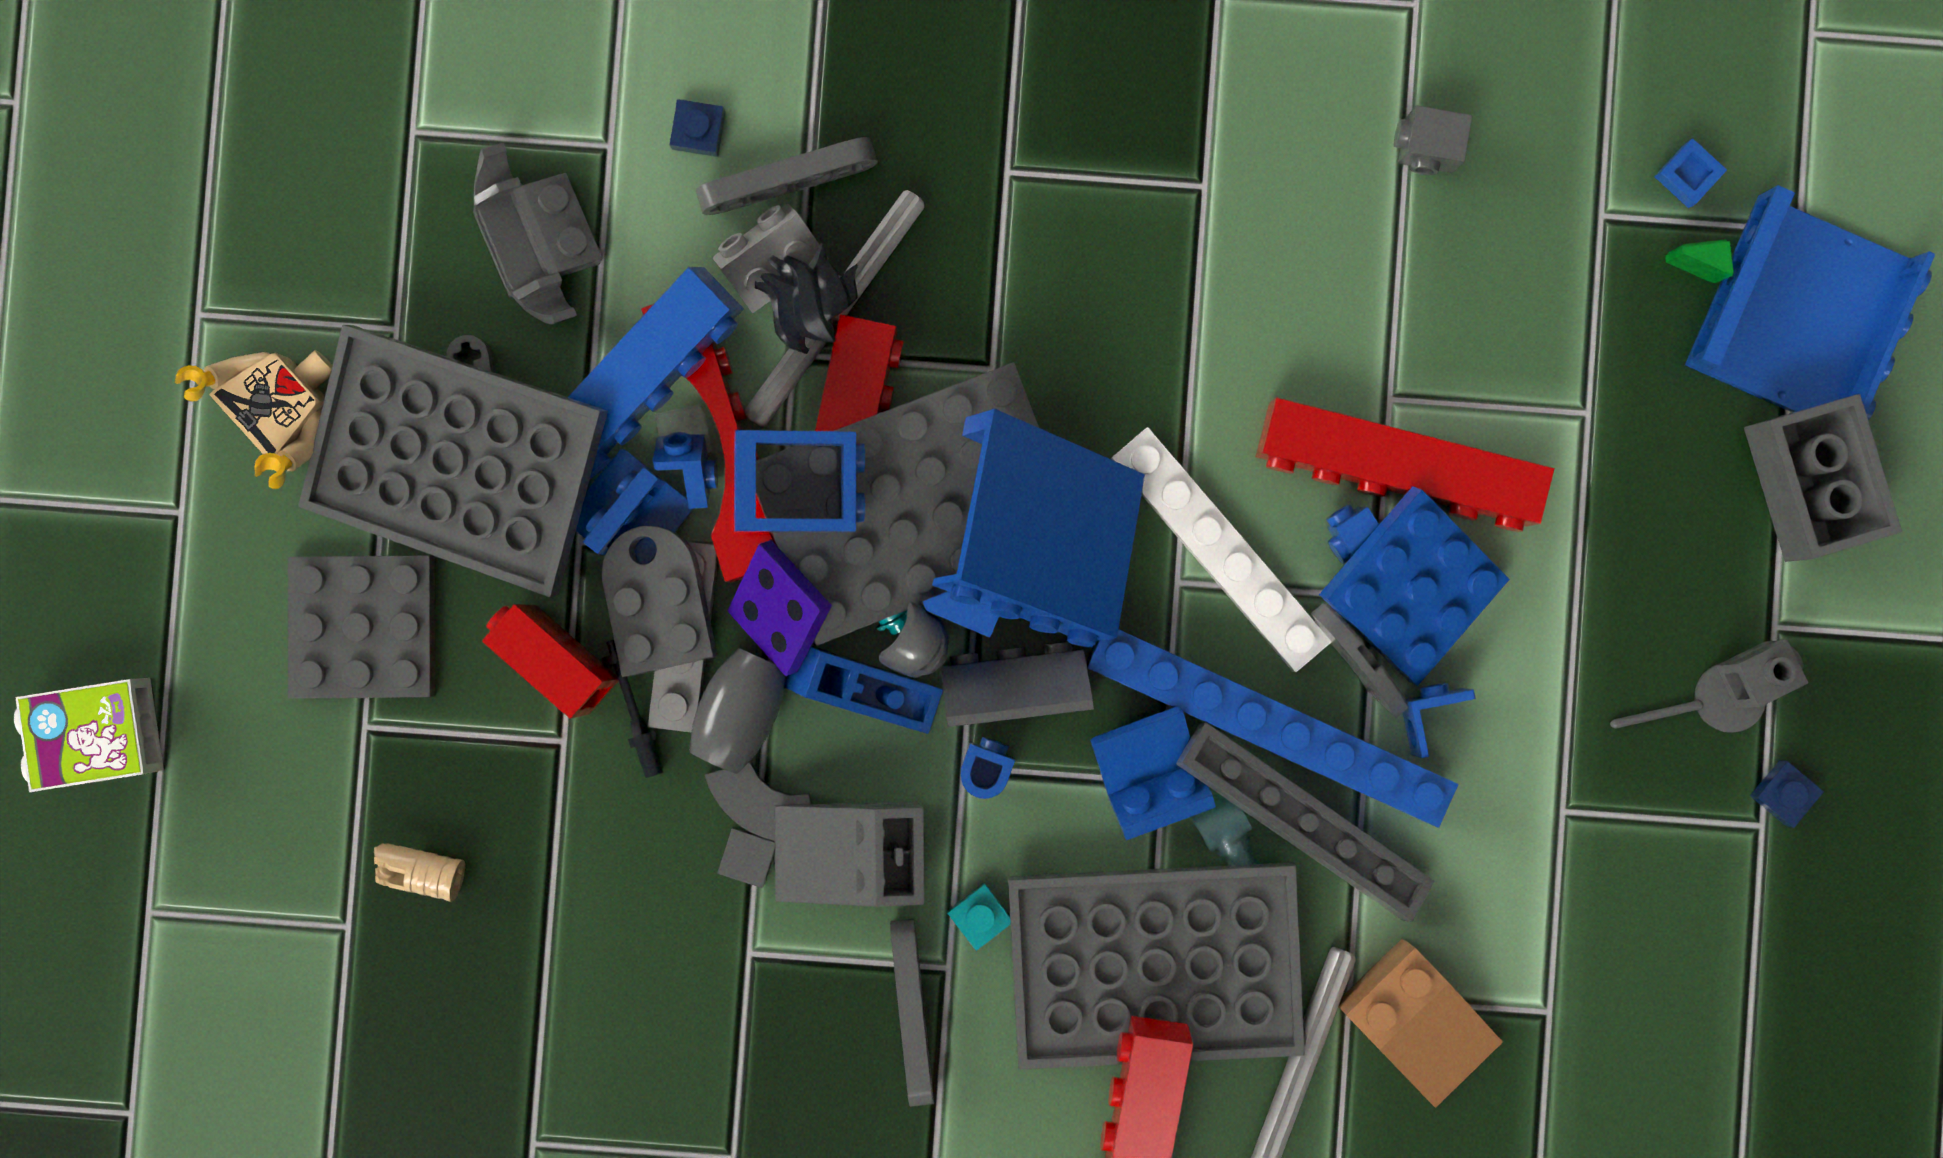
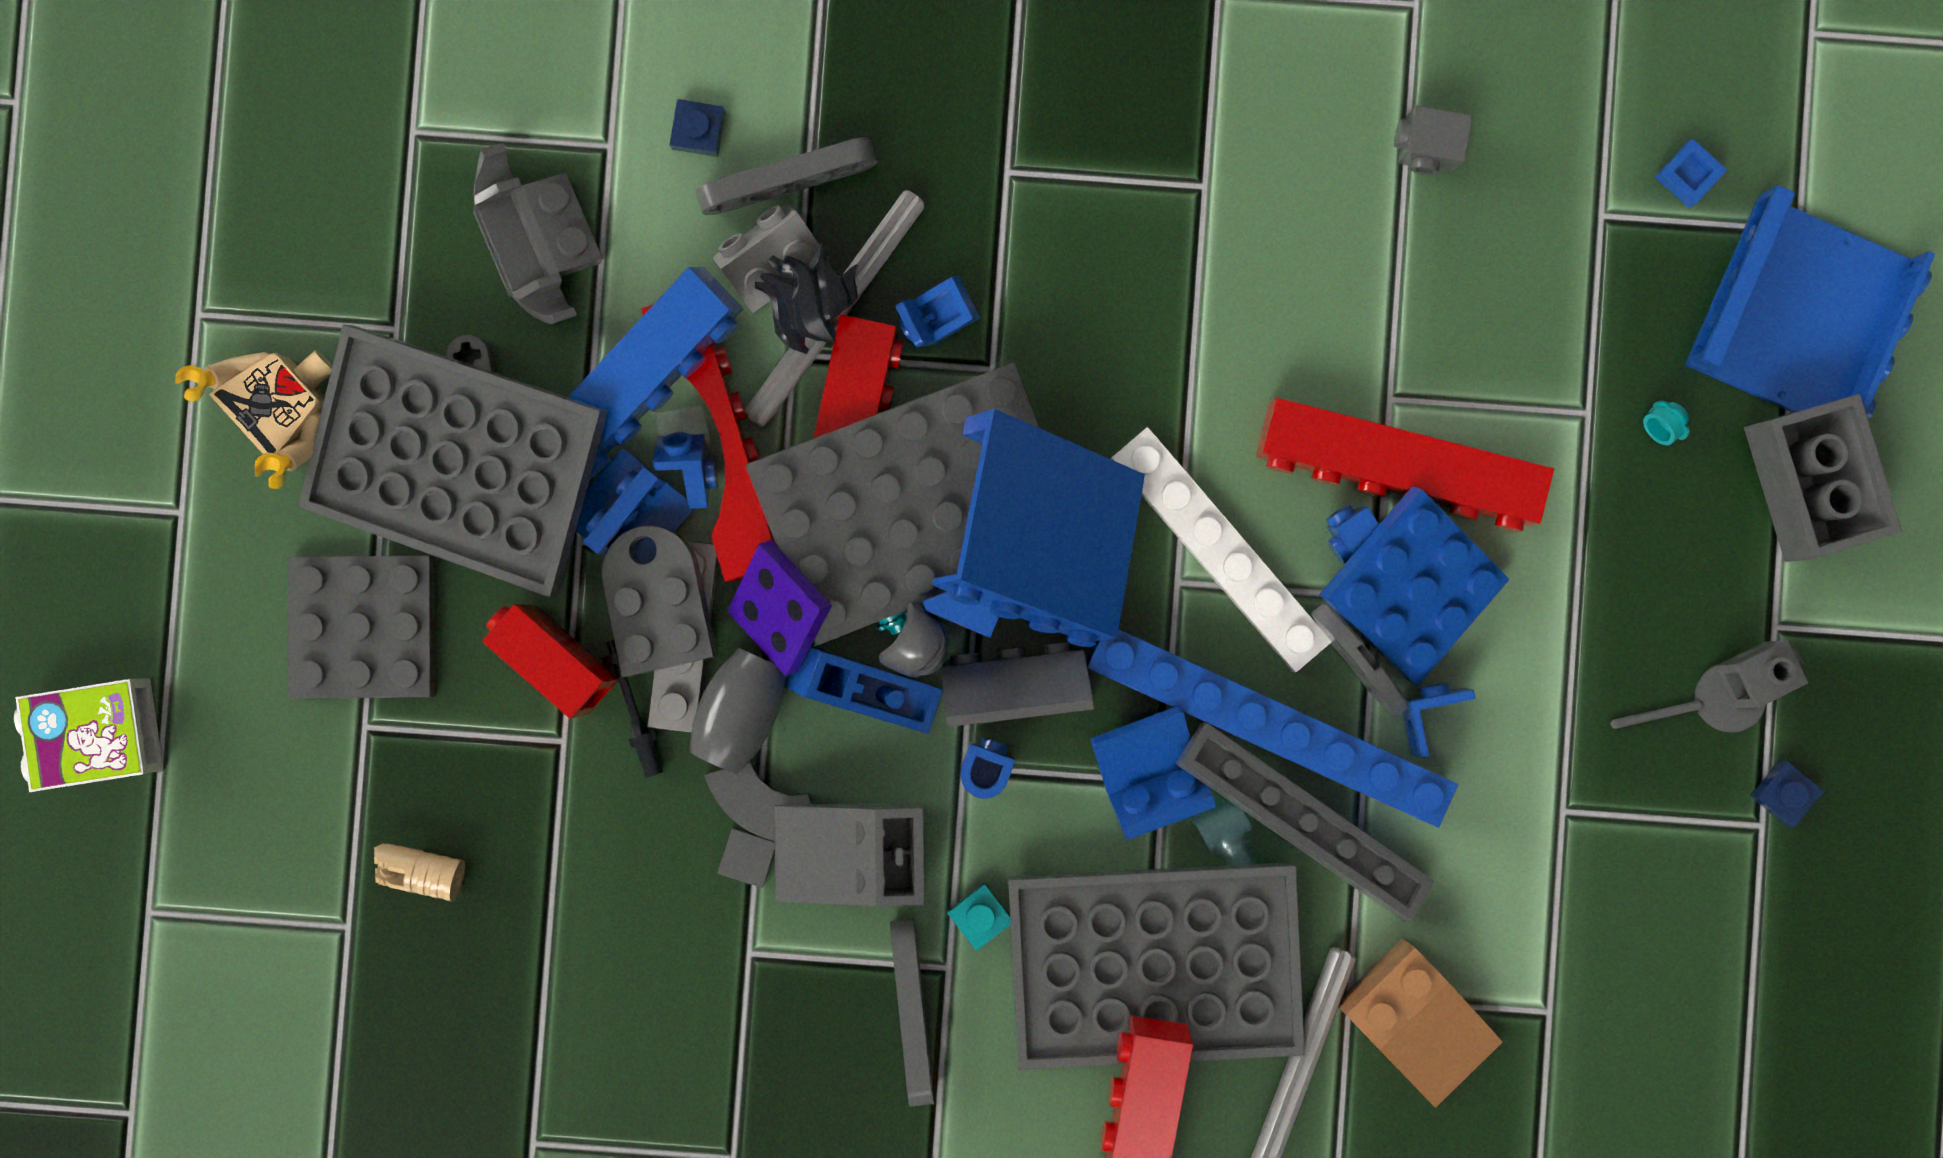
blue window [734,430,865,532] -> none
green slope [1665,239,1734,283] -> none
none -> blue bracket [896,276,980,347]
none -> teal plate [1643,401,1690,445]

